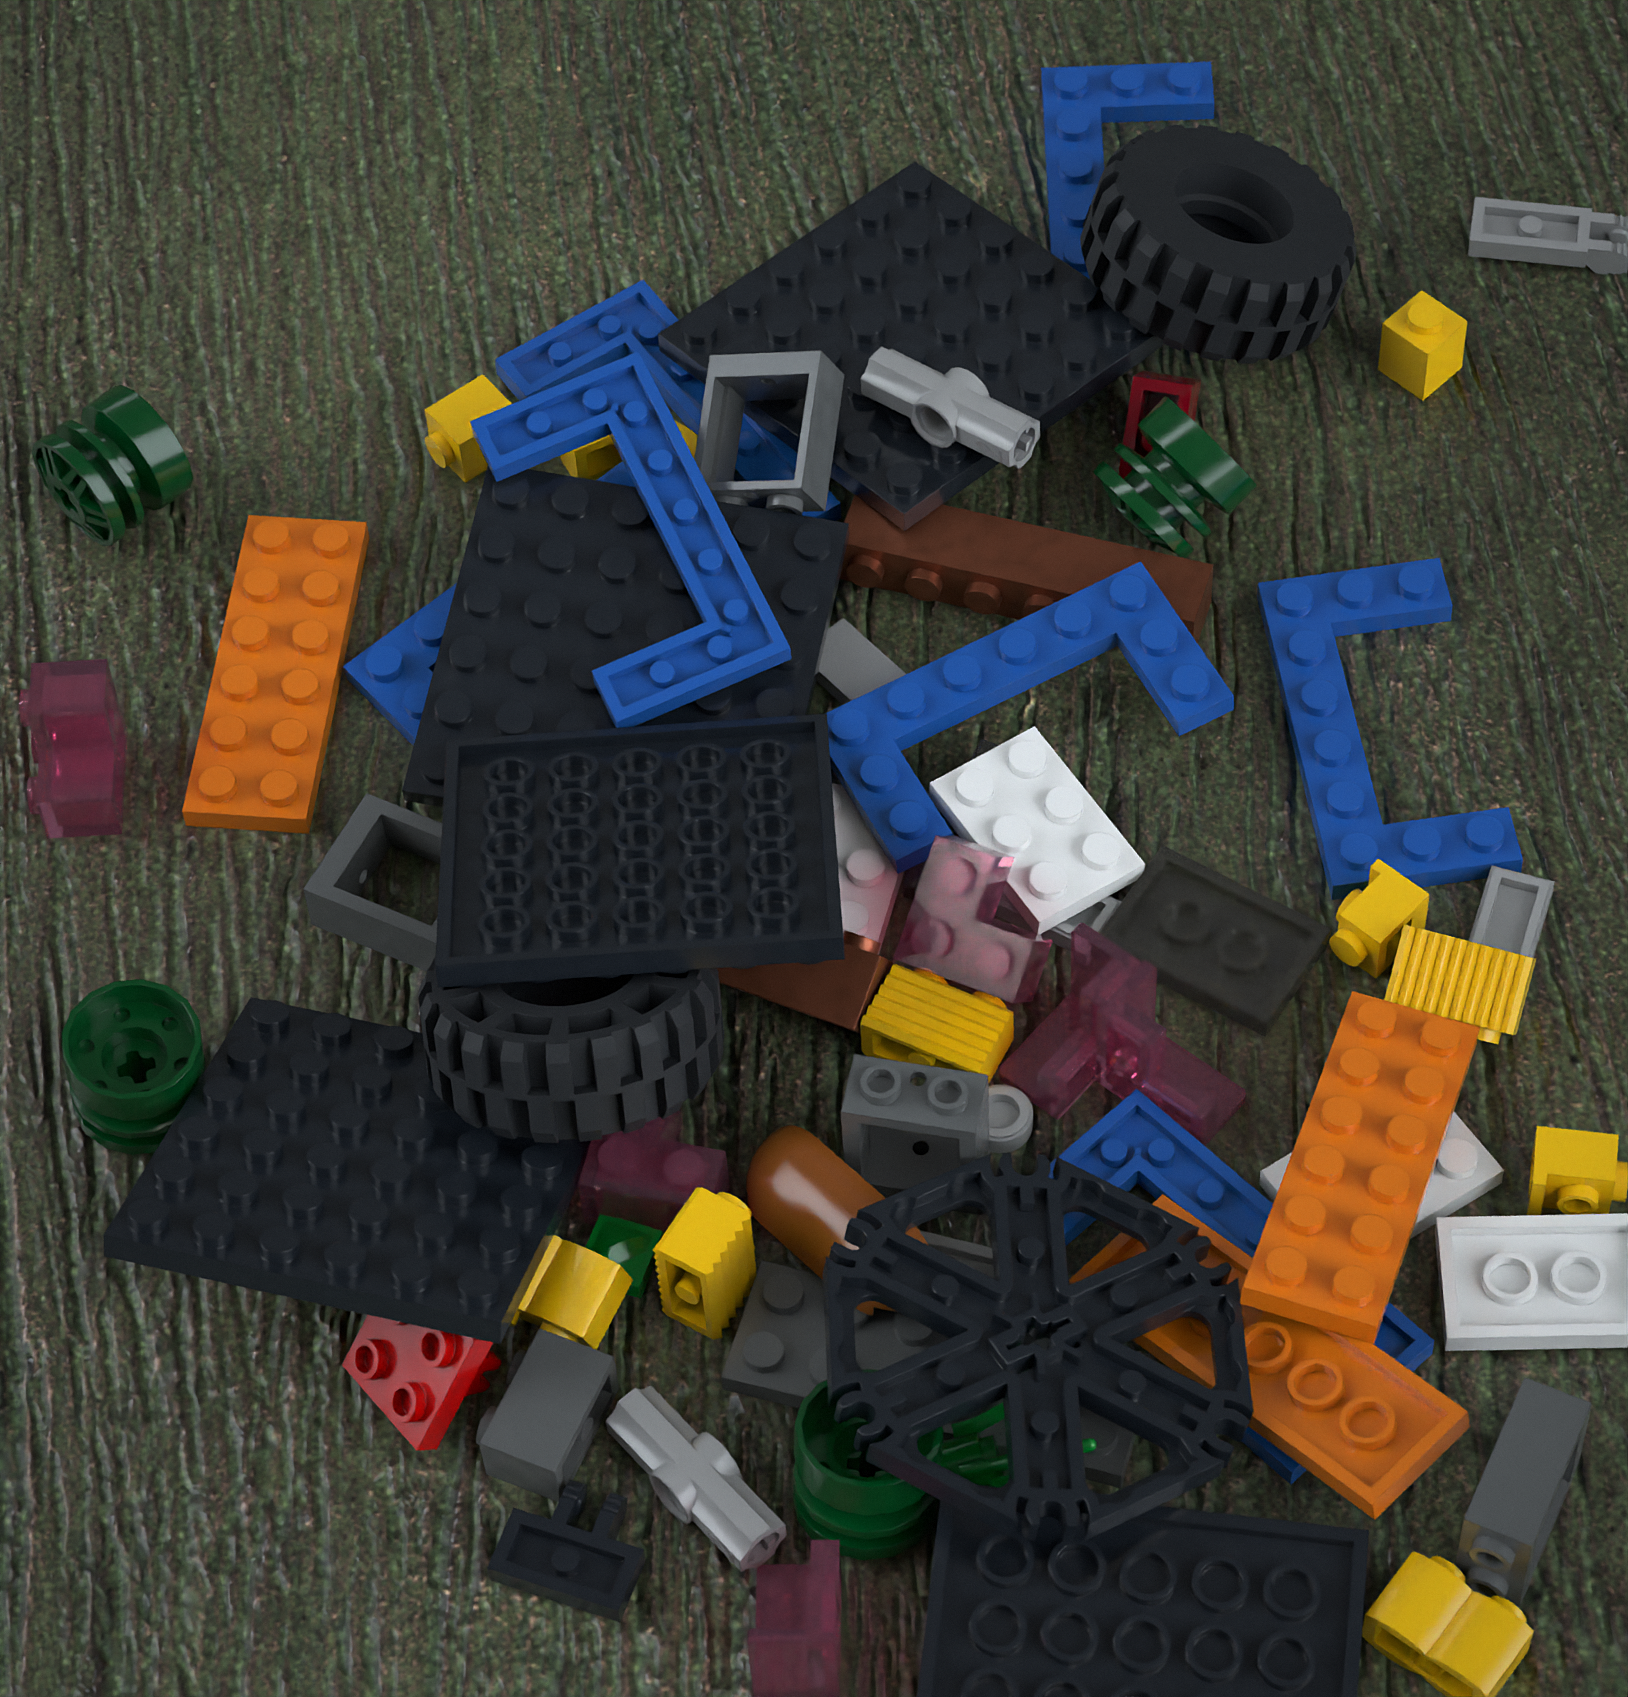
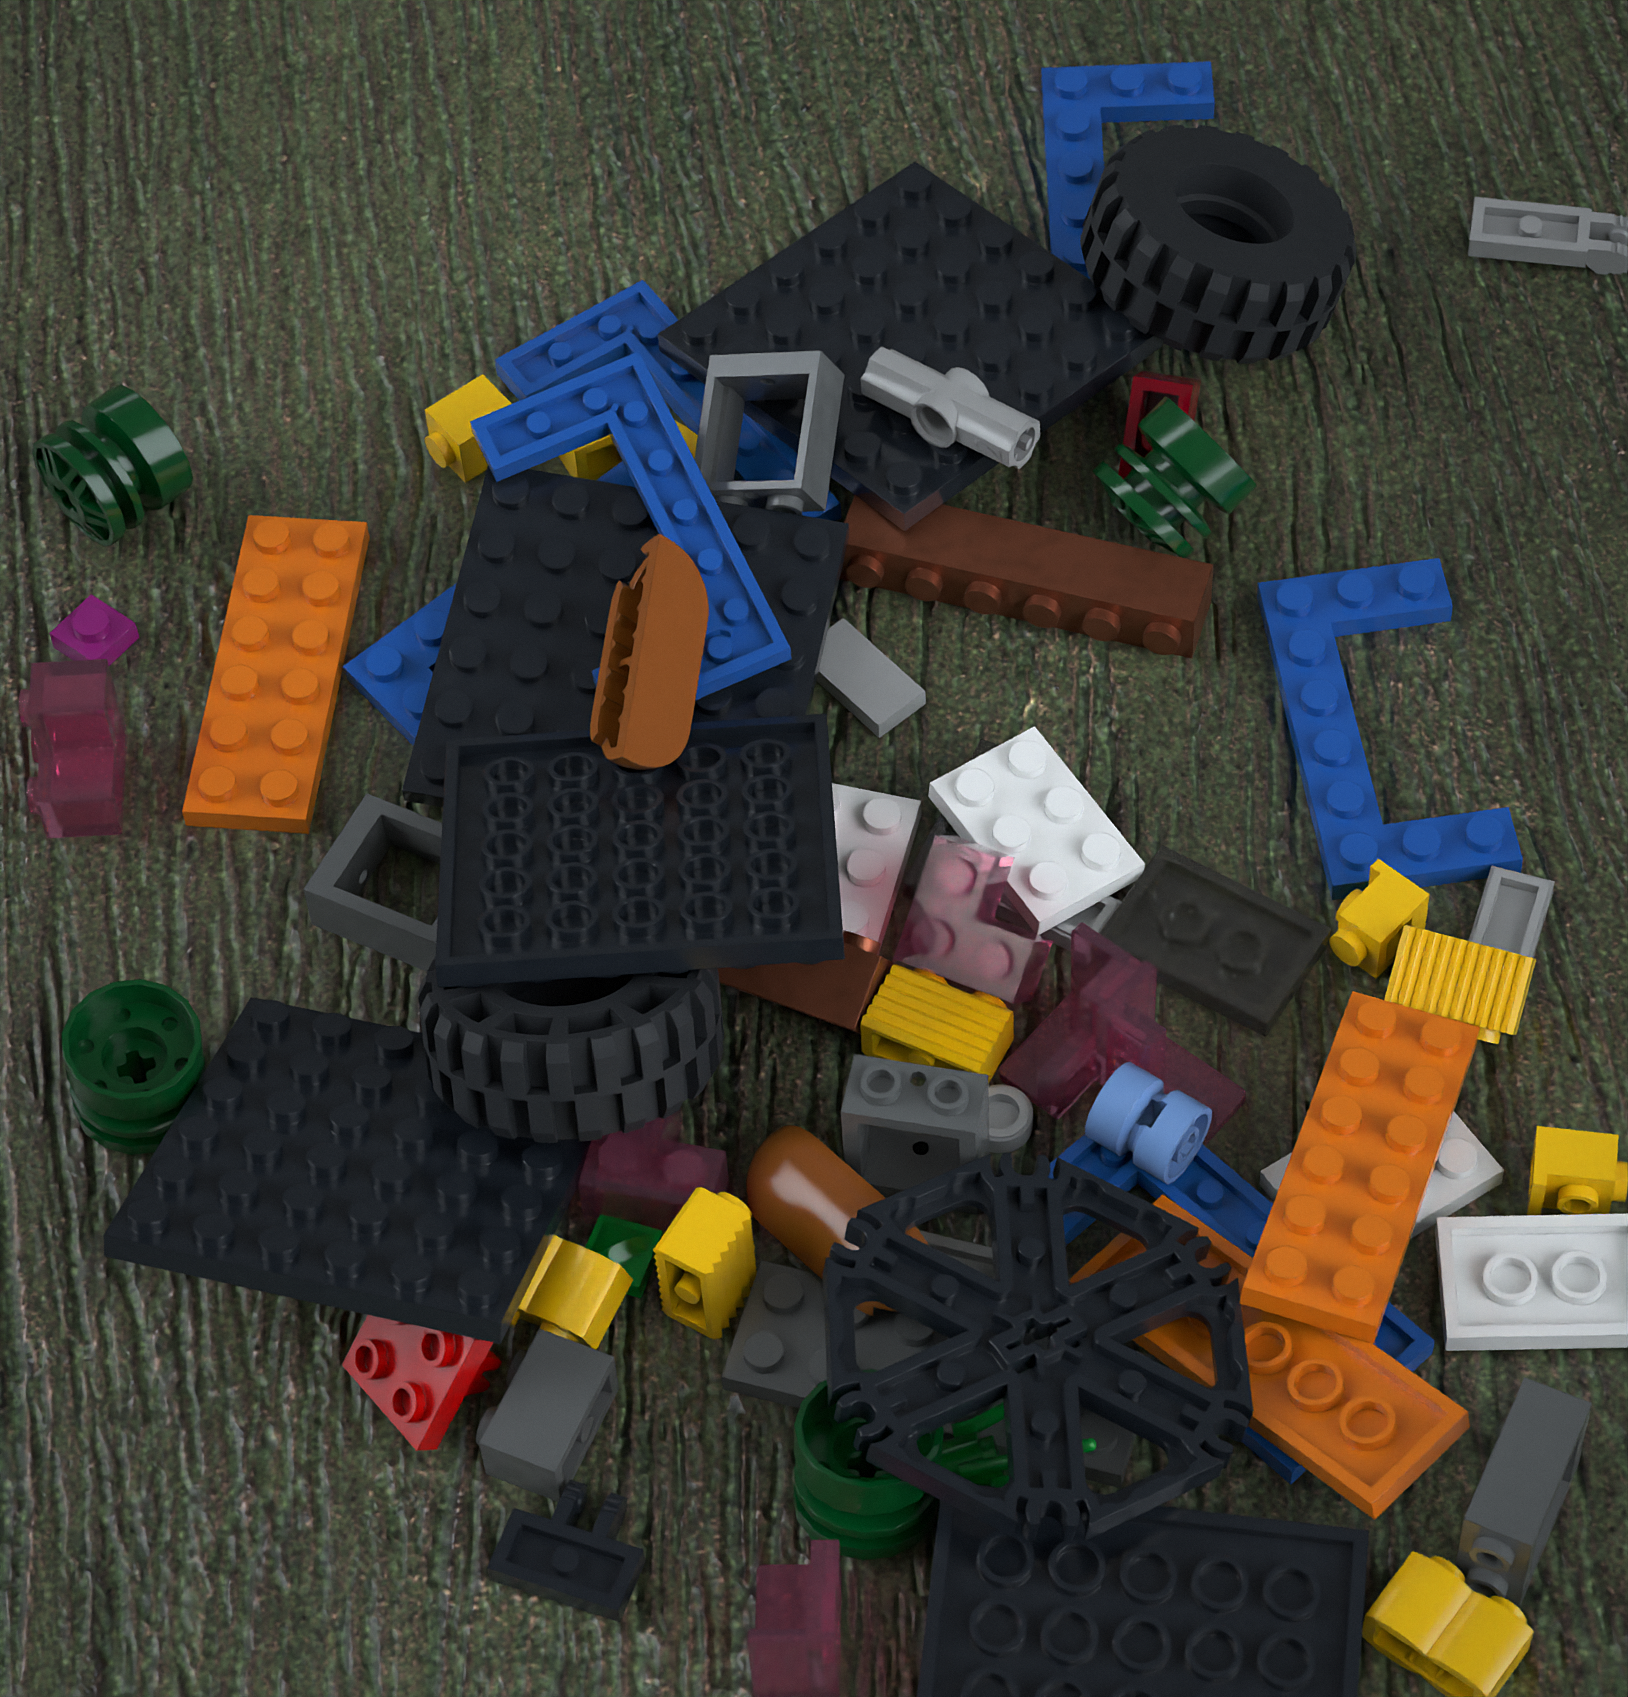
light grey piece [606,1385,787,1572] -> none
blue plate [827,561,1234,874] -> none
yellow brick [1378,290,1467,401] -> none
none -> magenta plate [49,594,139,677]
none -> dark orange brick [590,534,709,770]
none -> medium blue wheel [1085,1062,1212,1184]

